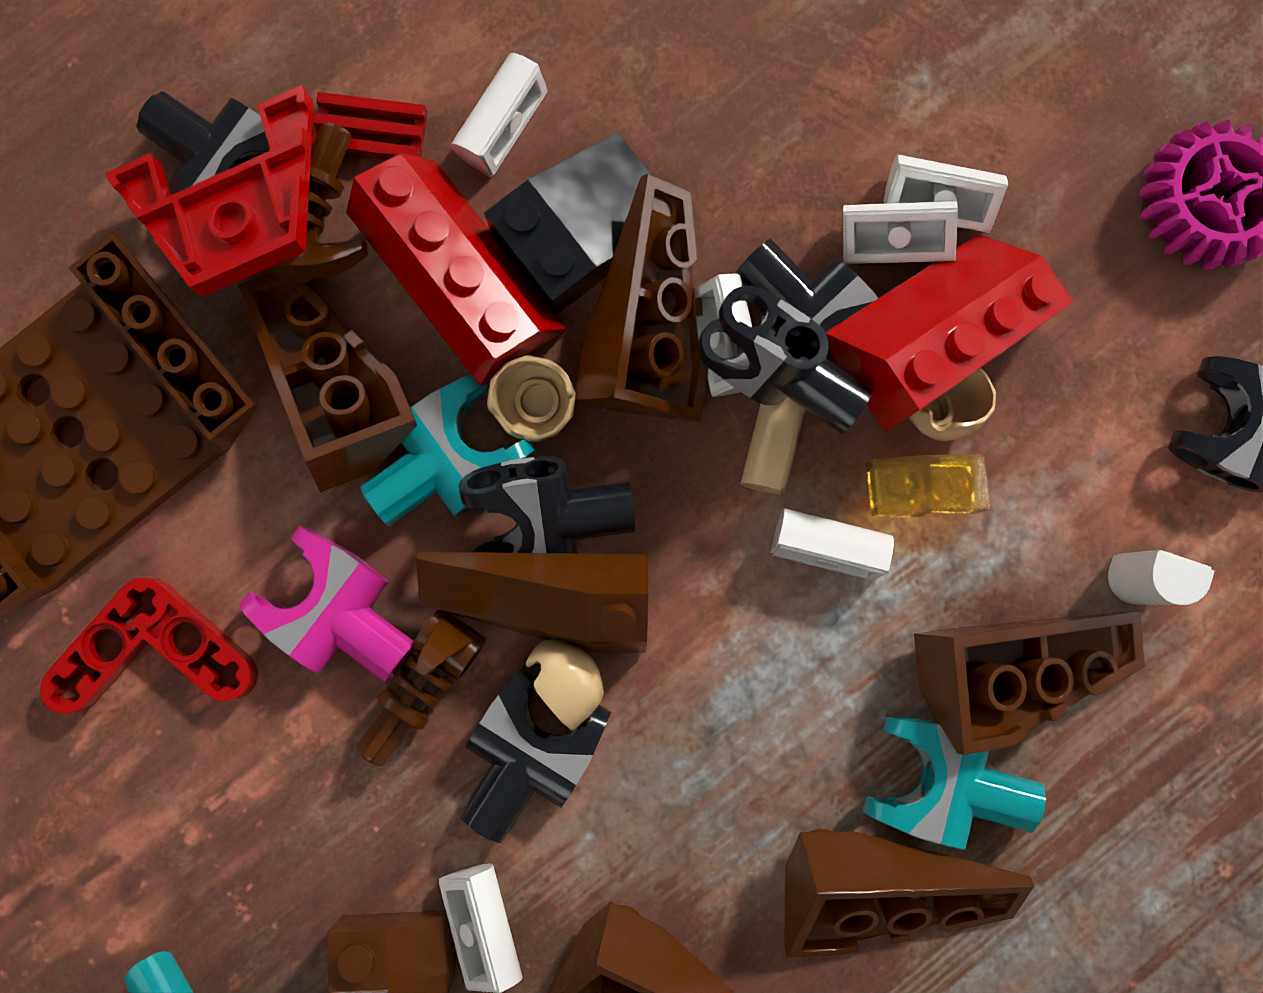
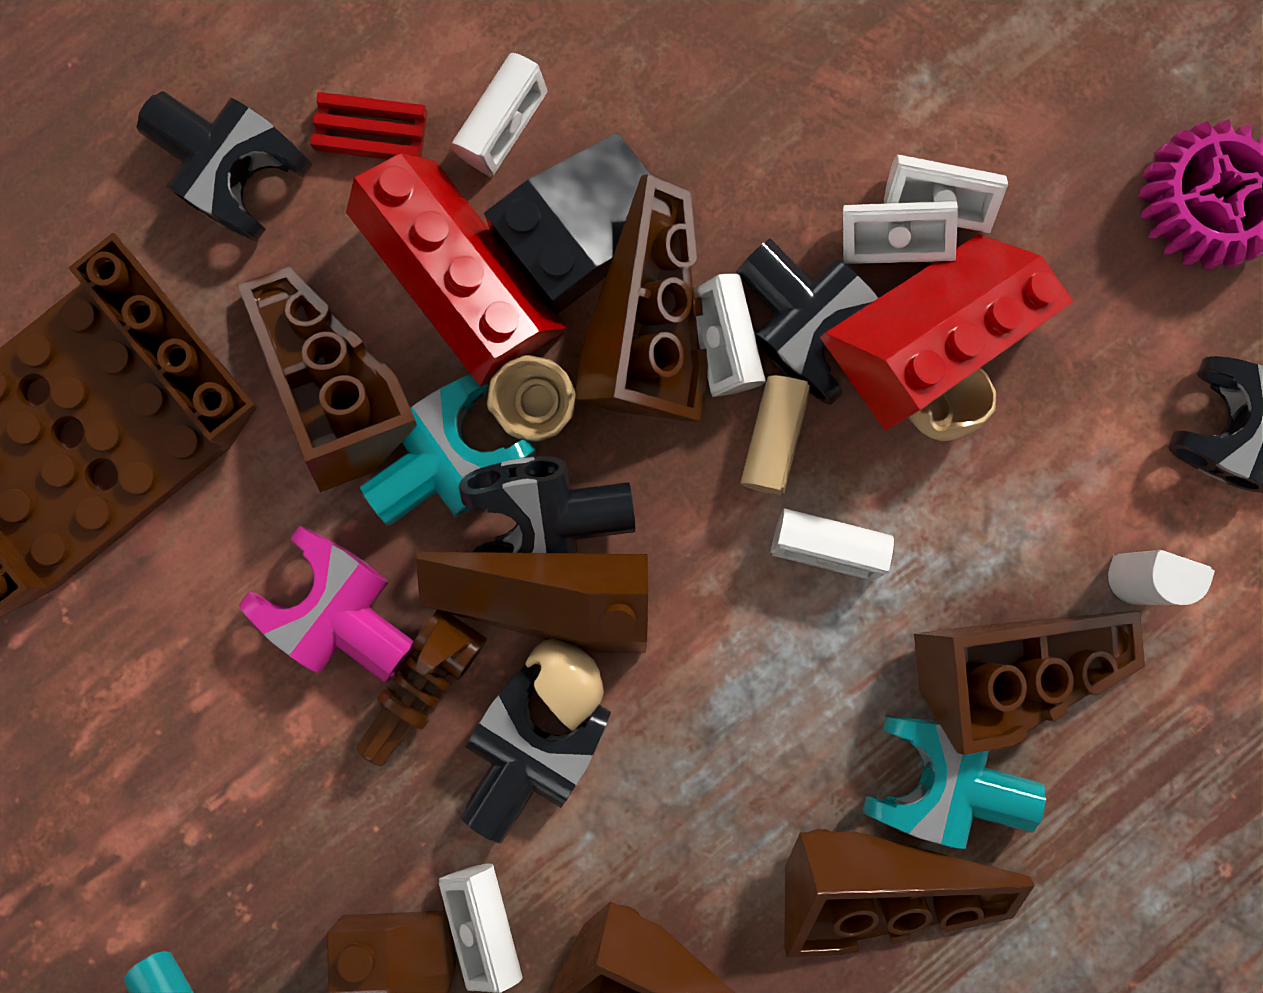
red beam [40,577,258,714] -> none
red wing [106,85,314,298] -> none
reddish brown piece [268,122,368,285] -> none
black connector [698,286,873,434] -> none
clear yellow slope [866,454,991,517] -> none

